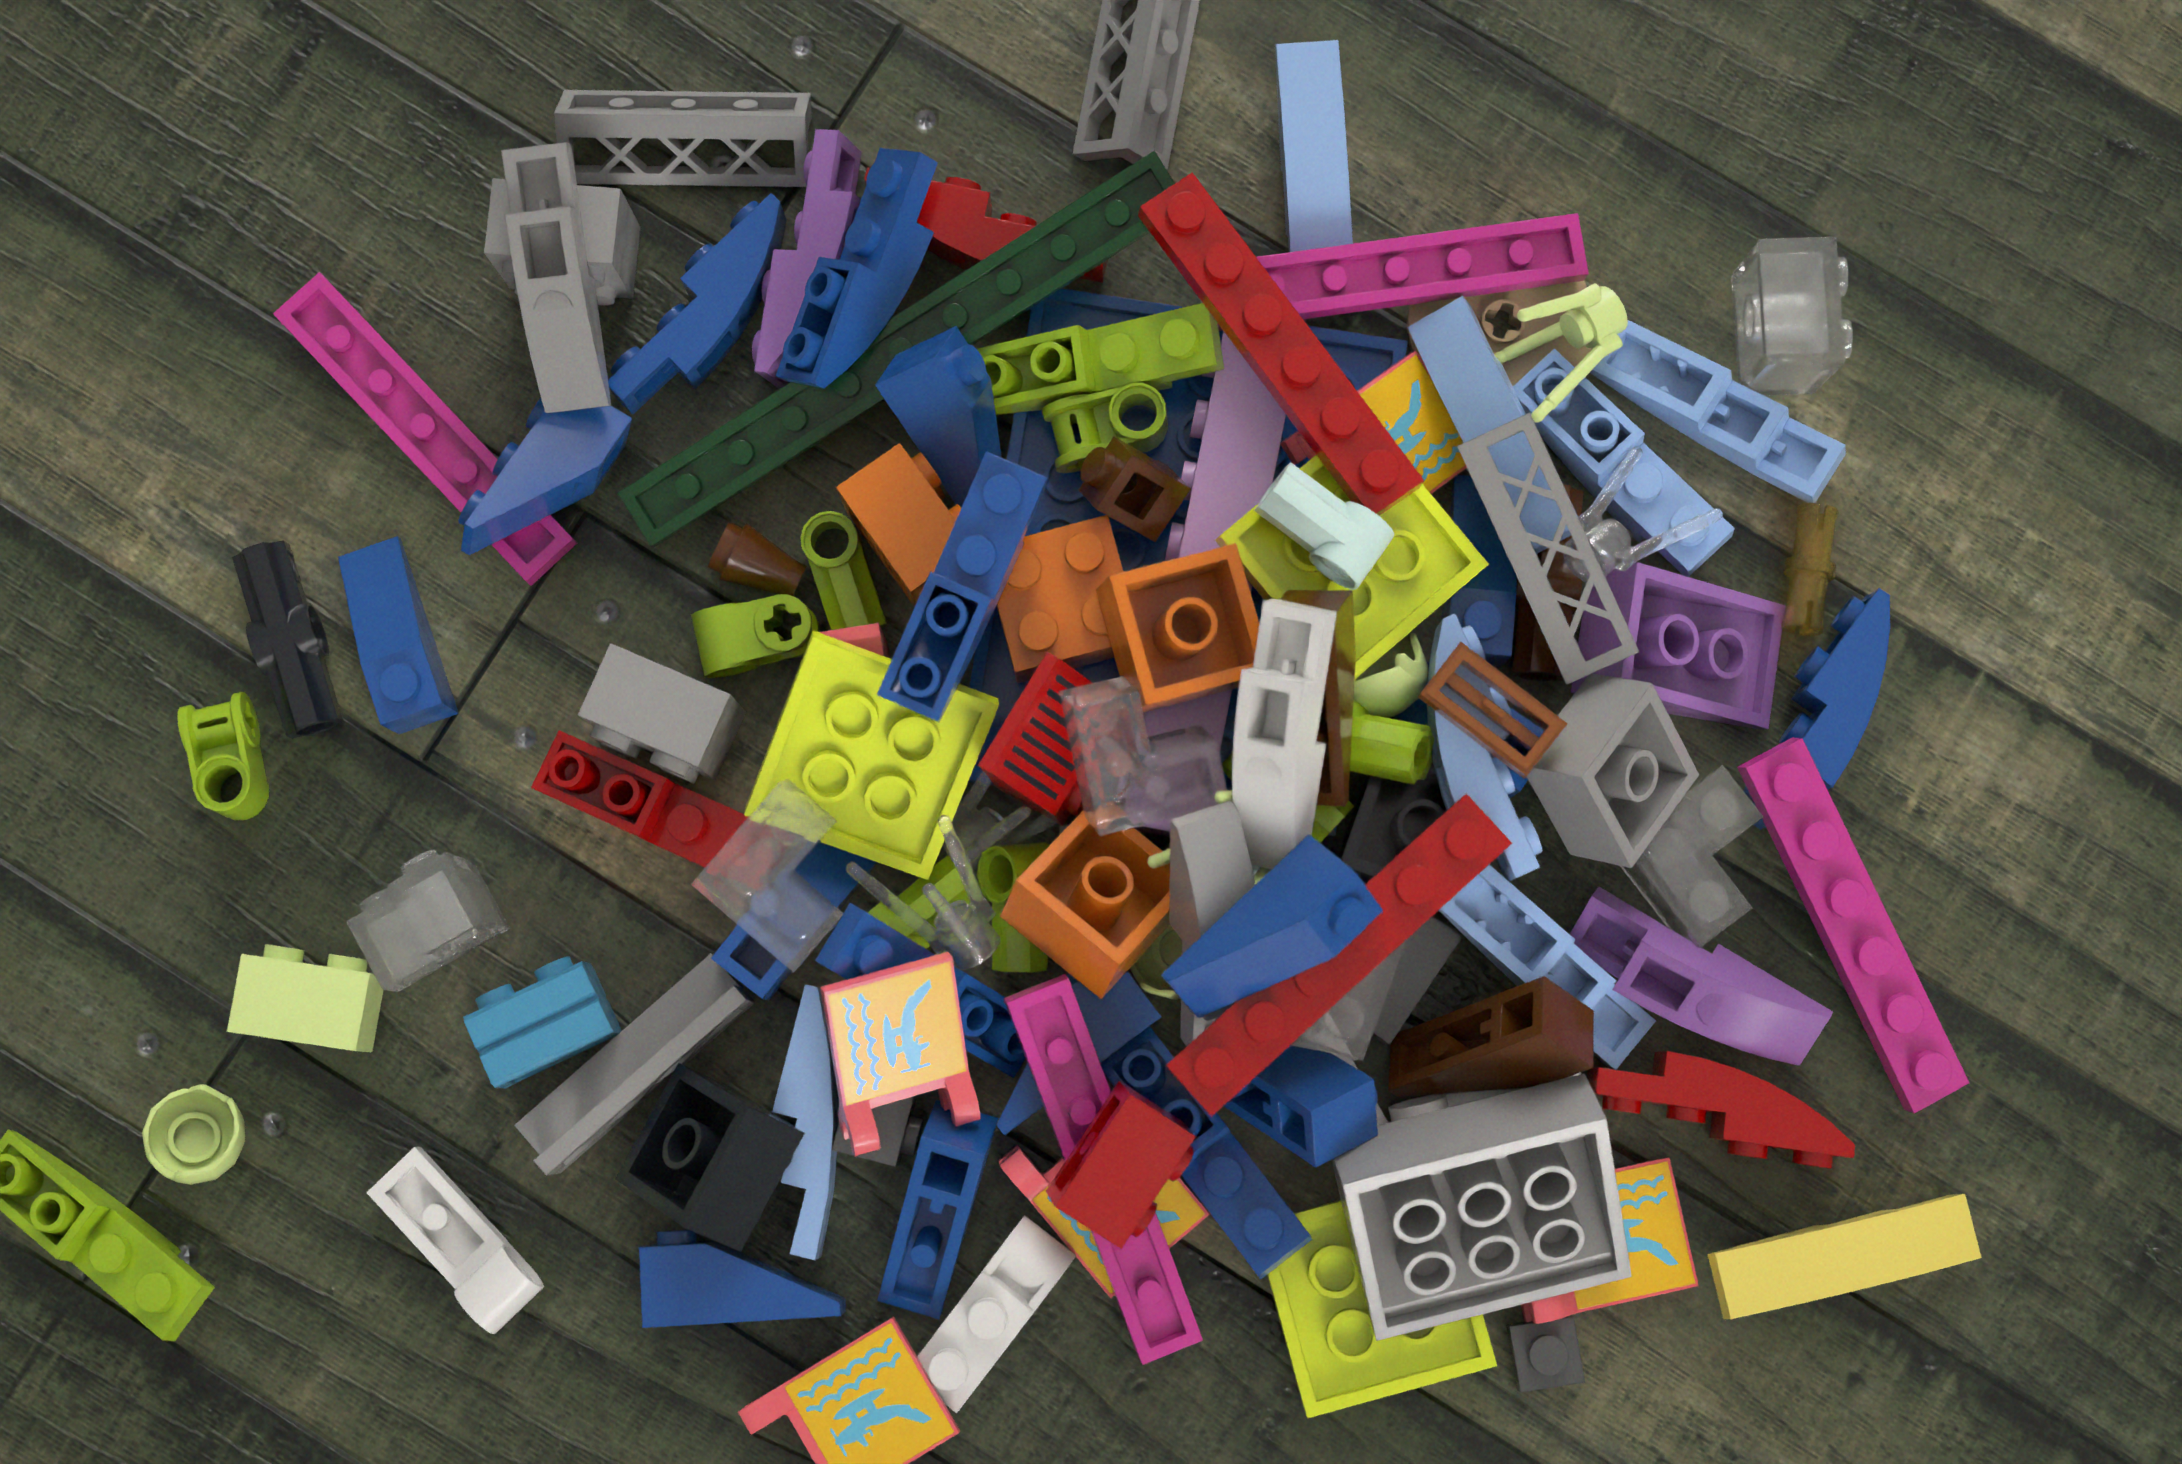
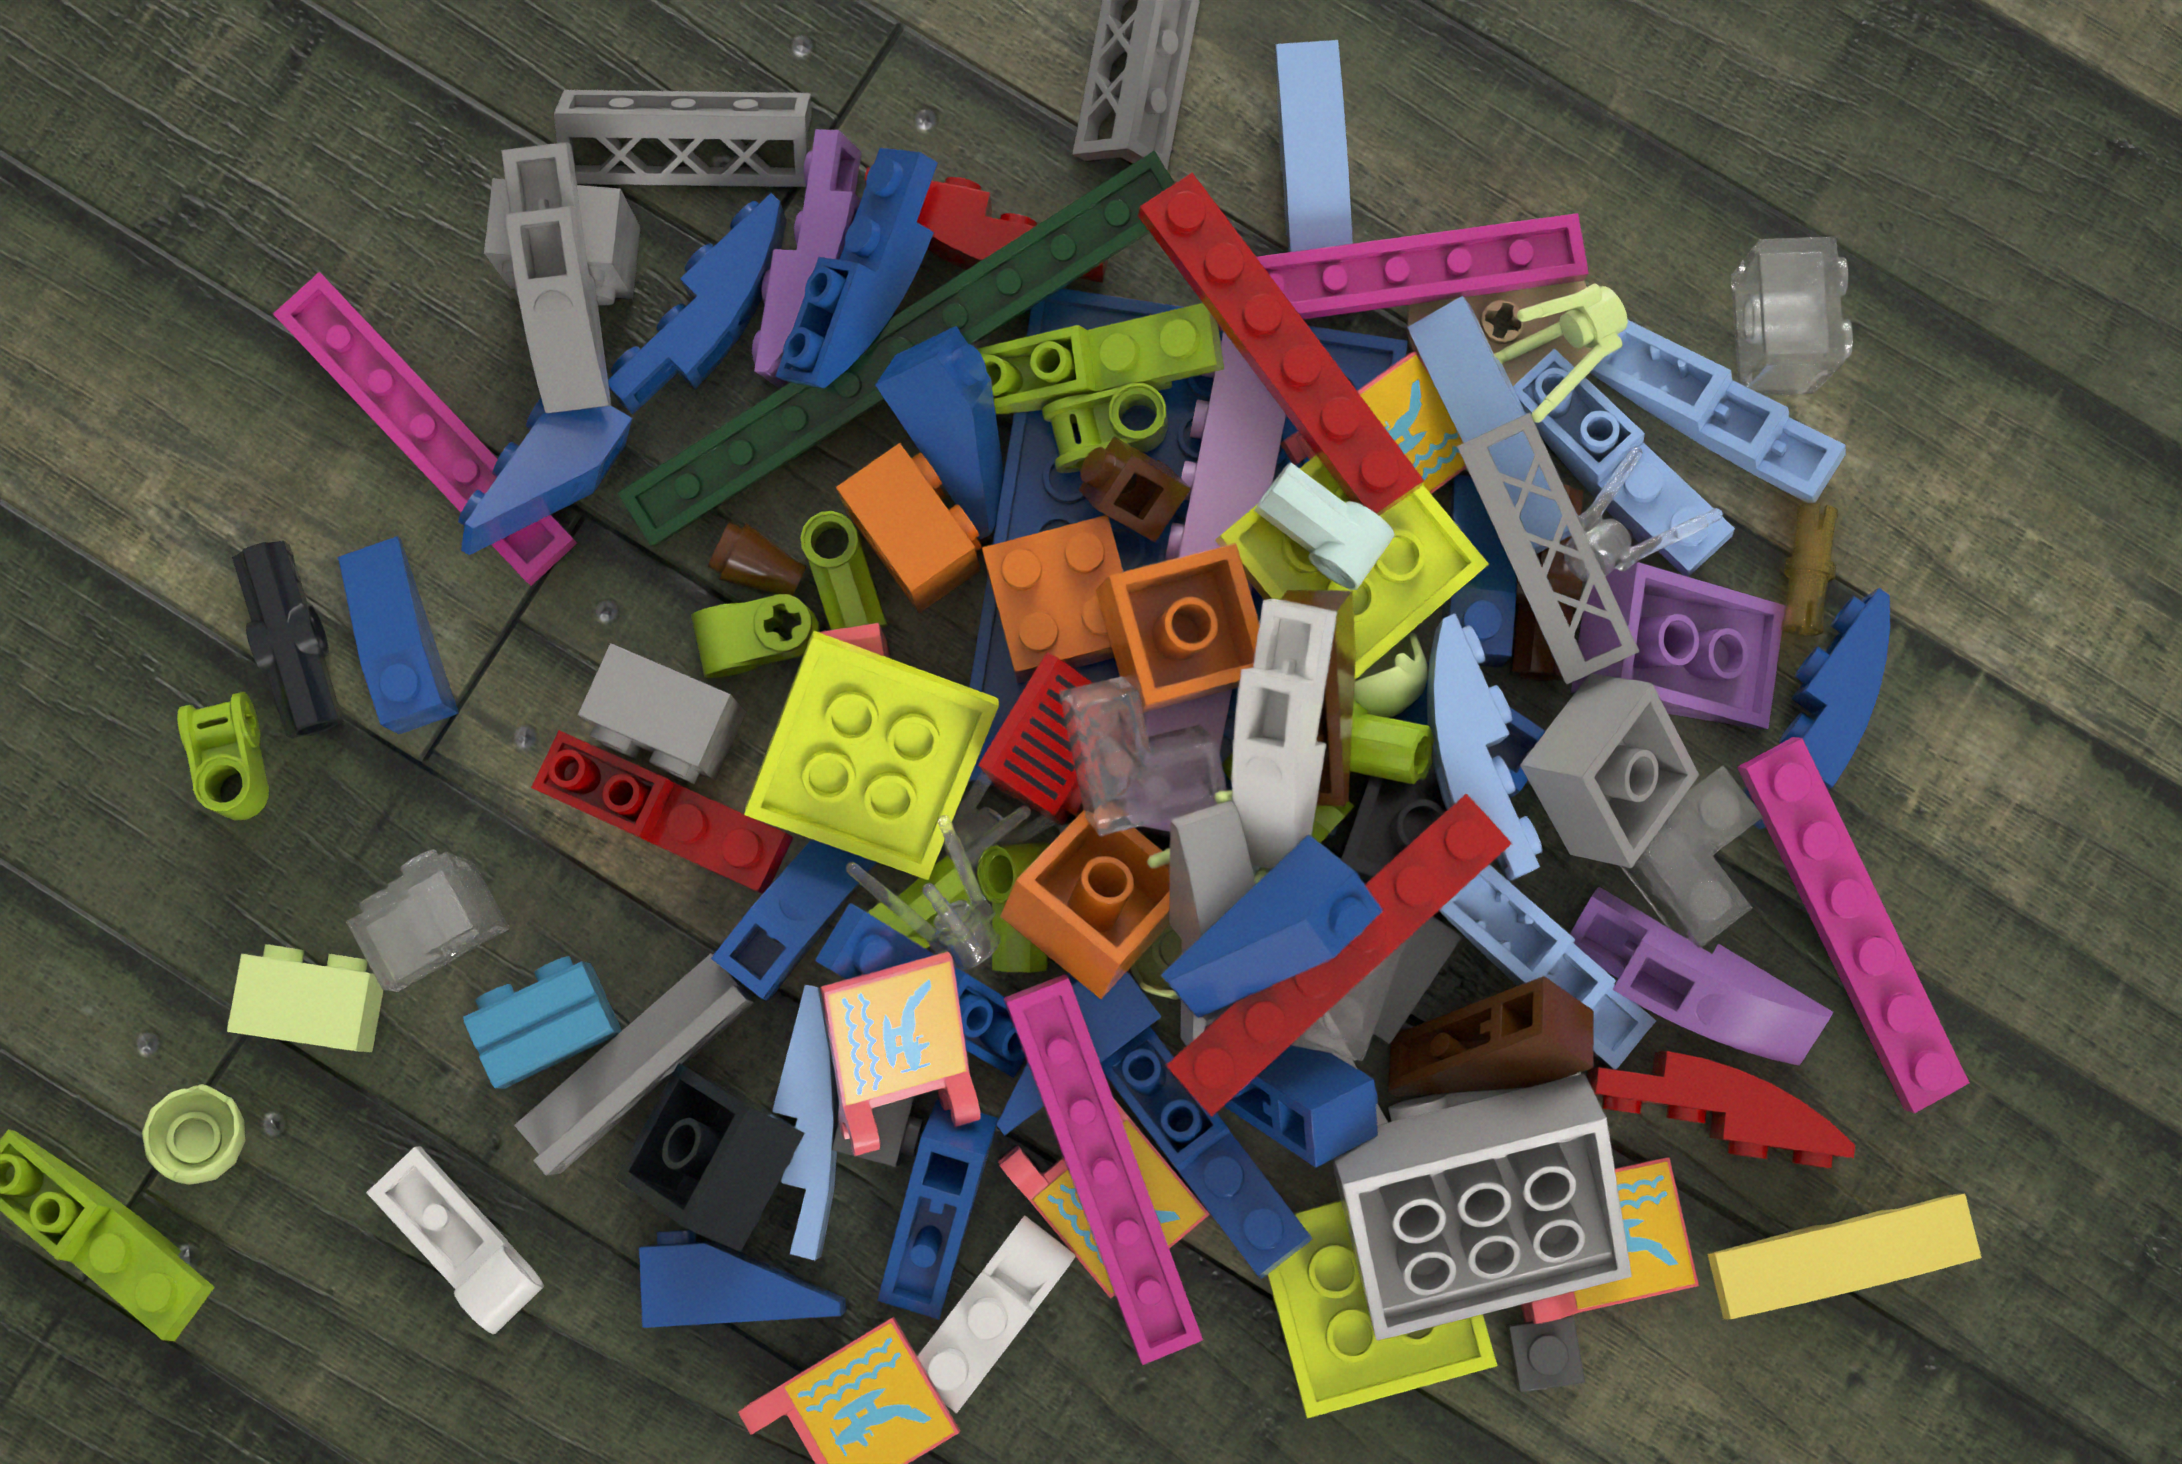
clear brick [691,779,843,973] -> none
blue slope [877,451,1049,722] -> none
red brick [1046,1081,1196,1249] -> none
dark orange tile [1418,642,1568,779] -> none

